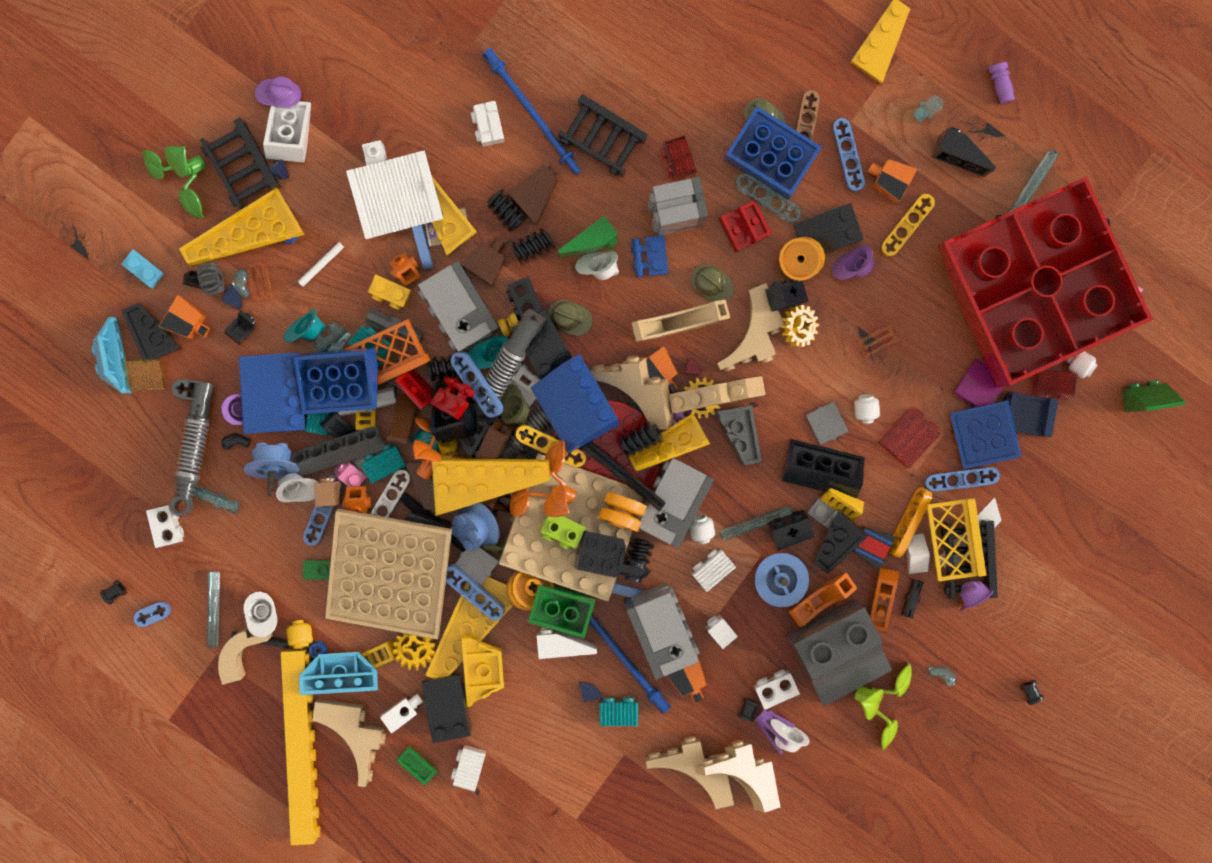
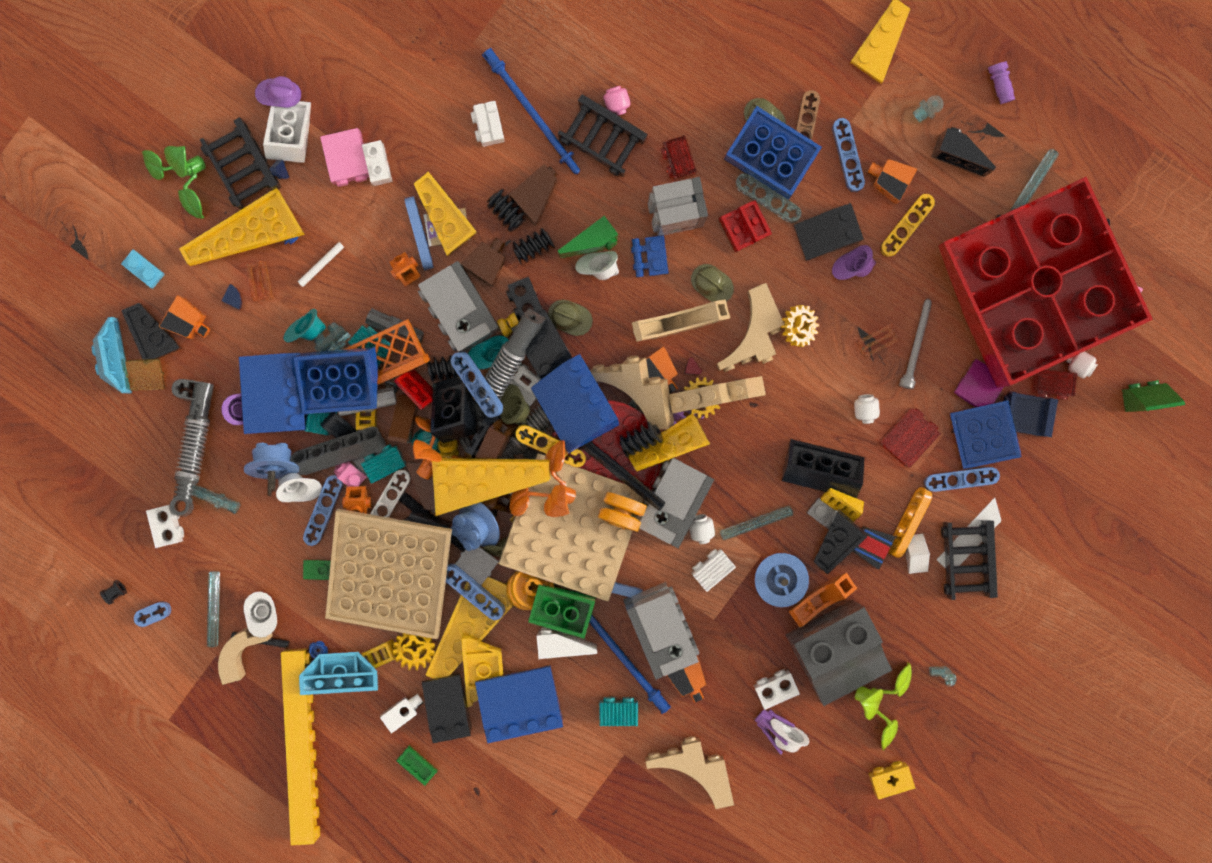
black plate [183,271,201,289] -> none
dark grey gear [197,263,225,295] -> none
black arm [221,433,251,450] -> none
black bracket [224,311,256,345] -> none
clear light blue arm [233,269,251,299] -> none
yellow head [286,620,313,649] -> none
tan arch [312,699,386,787] -> none
medium nougat brick [314,478,342,507] -> none
white door [346,150,443,239] -> none
yellow brick [368,274,414,310] -> none
red plate [430,377,475,420] -> none
white brick [451,745,486,792] -> none
lime brick [538,515,586,550] -> none
black brick [574,531,651,583] -> none
dark blue tile [579,682,602,702] -> none
black piece [625,537,654,579] -> none
arch [694,740,781,812] -> none
white brick [705,614,738,649] -> none
dark grey wing [715,405,762,465] -> none
black bush [737,697,760,722] -> none
black brick [765,279,809,312] -> none
black brick [767,510,814,550] -> none
light orange wheel [779,236,825,281] -> none
flat silver piece [805,401,849,445] -> none
orange slope [870,568,899,632] -> none
black pin [901,578,924,619] -> none
yellow fence [926,498,986,581] -> none
medium lavender piece [959,581,994,612] -> none
black bush [1020,680,1044,705] -> none
none -> bright pink brick [320,128,369,187]
none -> blue slope [475,665,563,744]
none -> bright pink head [603,86,631,116]
none -> yellow brick [868,761,915,800]
none -> light grey piece [899,299,932,389]

